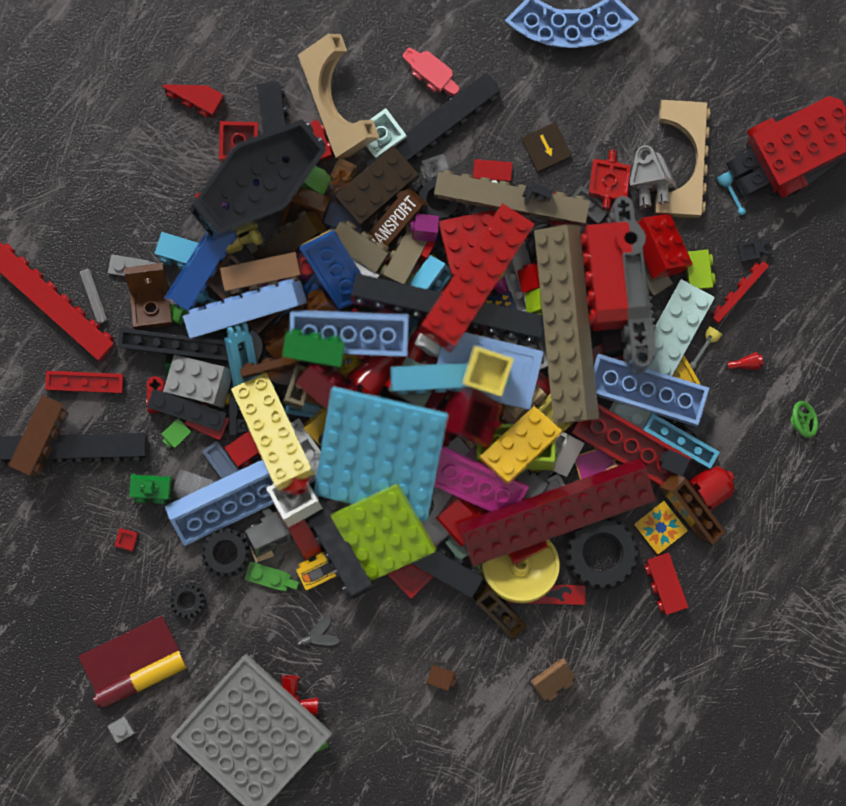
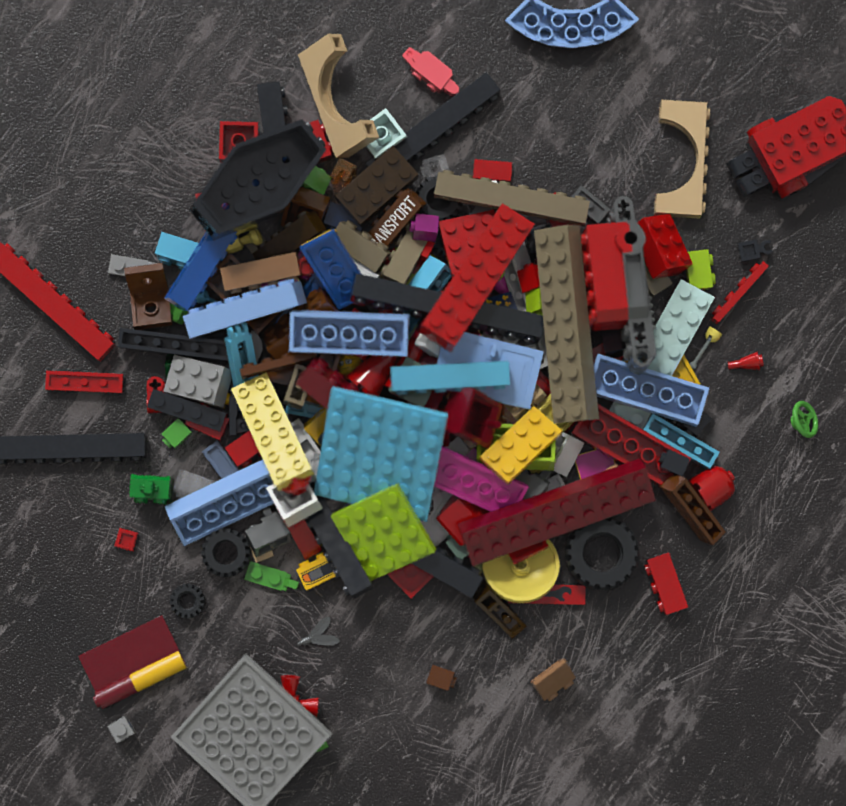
reddish brown brick [8,395,69,478] -> none
light grey axle [80,269,107,324] -> none
red slope [163,84,225,118] -> none
green brick [282,329,346,367] -> none
light yellow piece [462,346,514,396] -> none
dark brown tile [521,122,572,173] -> none
black bracket [522,182,554,204] -> none
red plate [588,150,631,211] -> none
light grey piece [630,145,676,208] -> none
tile [634,501,688,555] -> none
medium azure hinge [716,171,746,215] -> none

